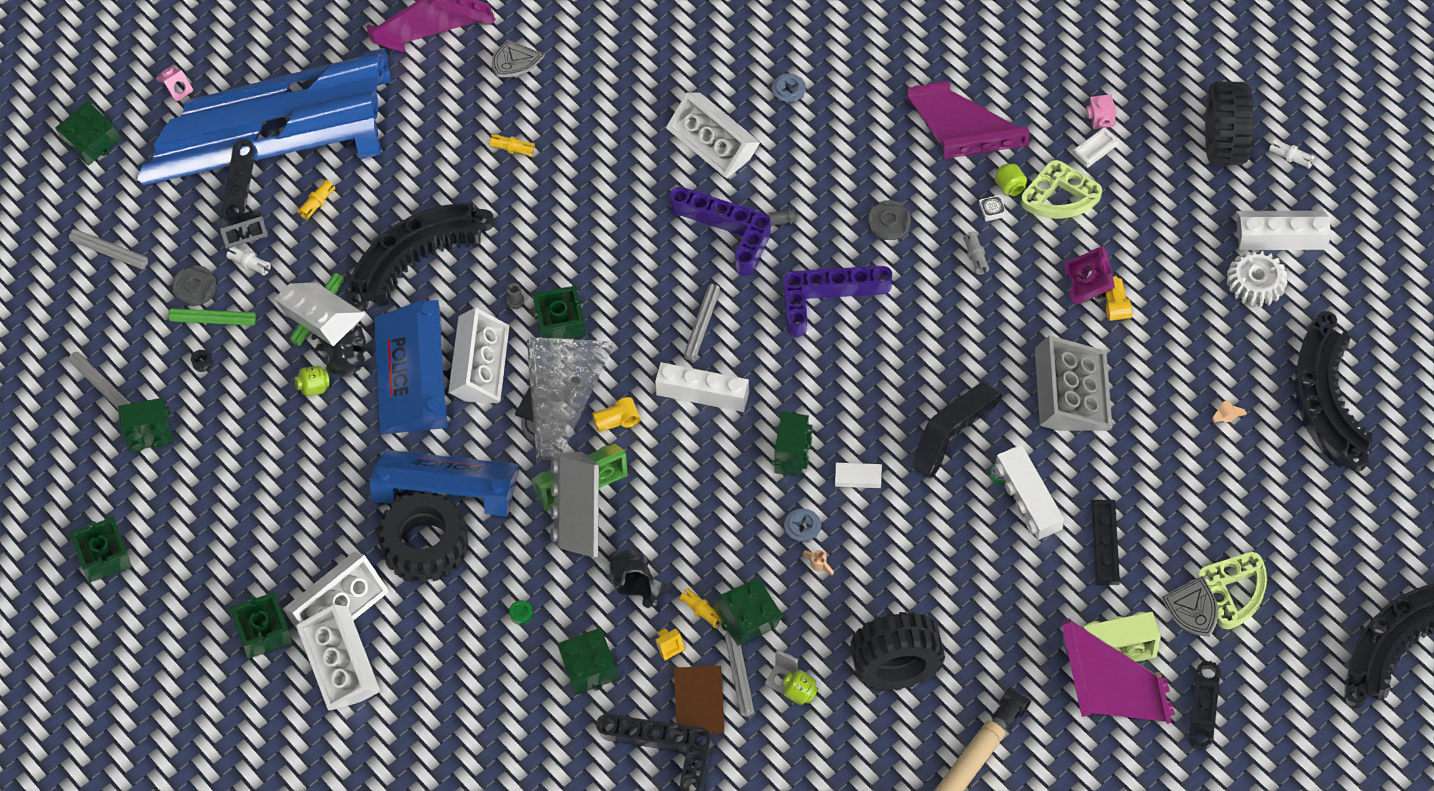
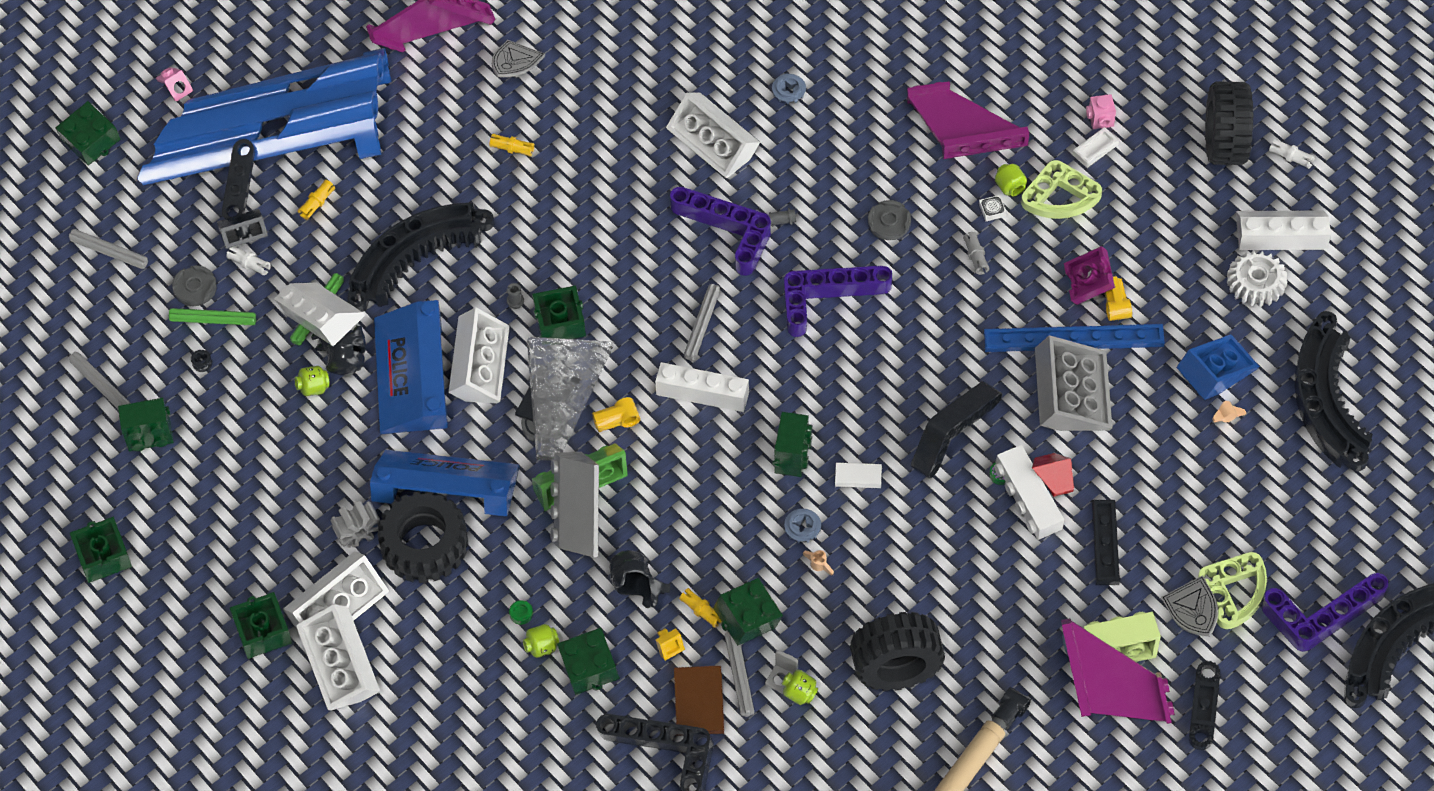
none -> light grey gear [331,501,380,547]
none -> lime head [523,624,559,658]
none -> blue tile [984,324,1165,352]
none -> slope [1032,453,1074,497]
none -> blue slope [1176,334,1260,400]
none -> dark purple beam [1262,573,1388,652]

